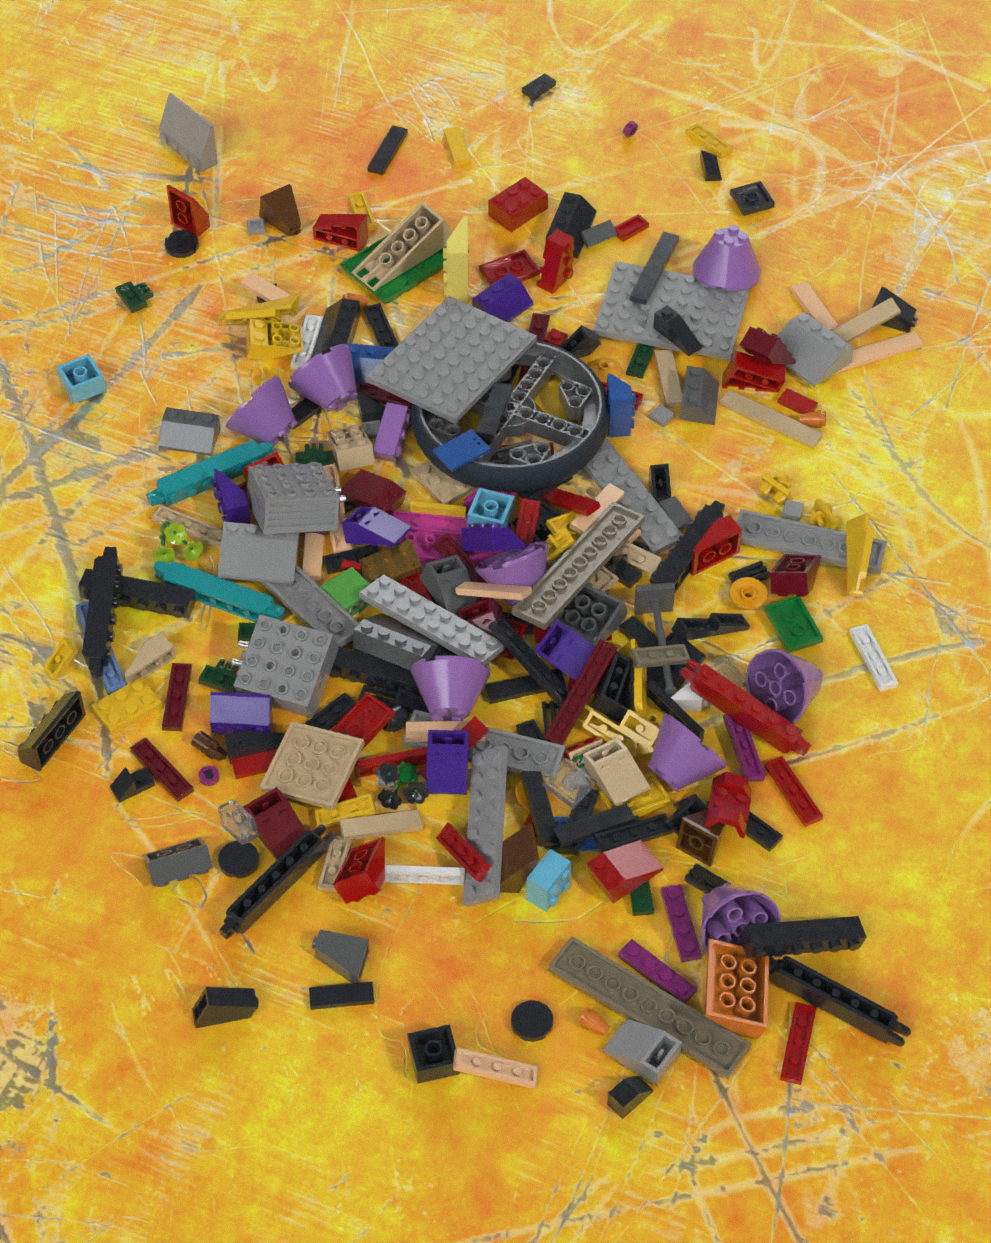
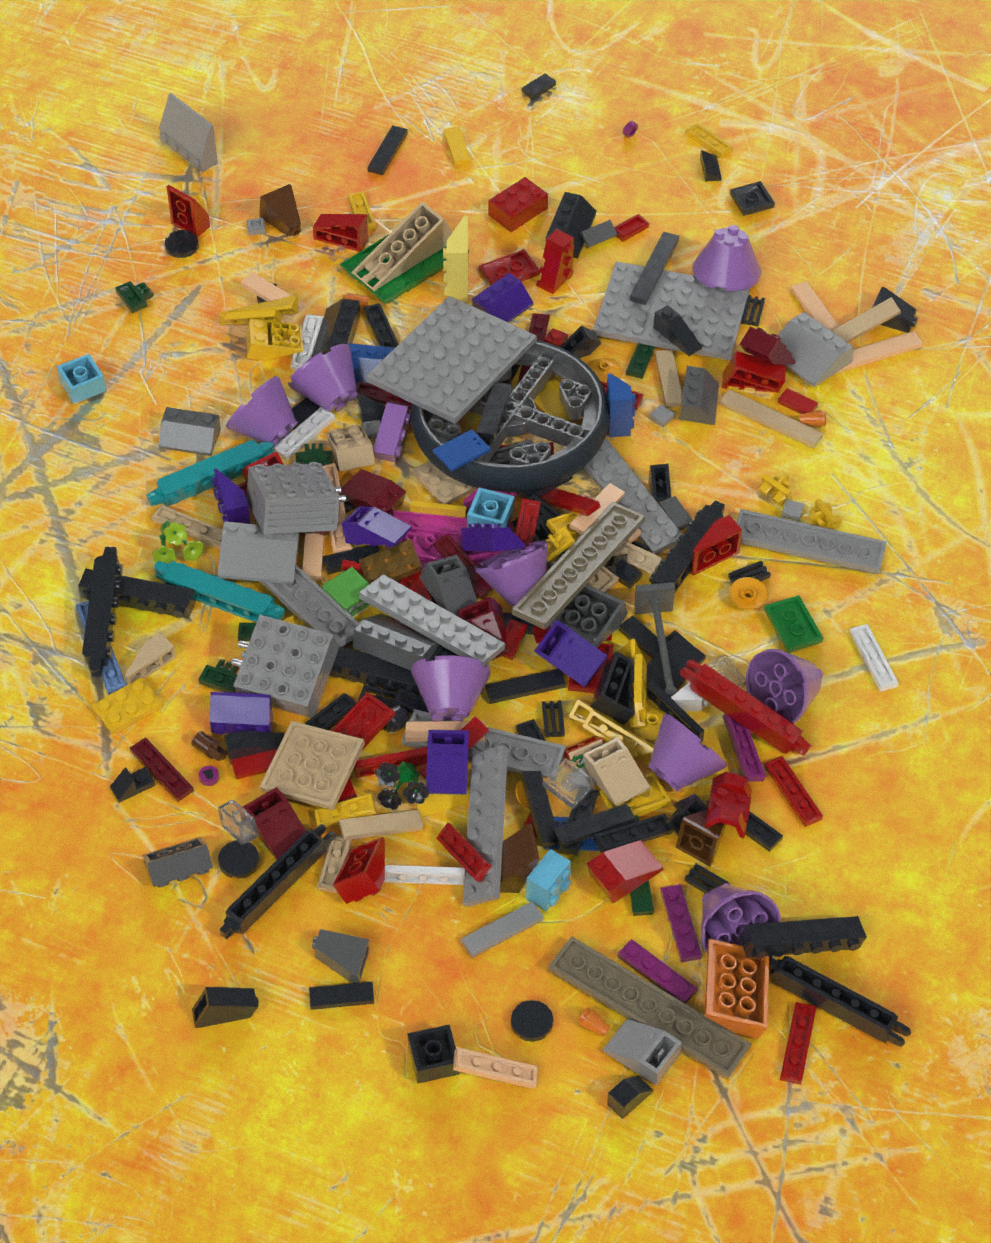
black slope [17,691,86,772] -> none
yellow slope [43,638,79,680] -> none
dark red tile [162,663,192,731] -> none
light nougat tile [455,581,532,600] -> none
black tile [488,616,570,708] -> none
dark red plate [544,639,618,745] -> none
yellow slope [619,709,660,747] -> none
dark tan tile [630,644,690,668] -> none
black slope [671,613,750,642] -> none
dark red slope [769,554,821,597] -> none
yellow wedge [846,513,875,596] -> none
none -> white tile [273,407,335,461]
none -> light grey tile [461,901,543,958]
none -> black tile [741,295,765,326]

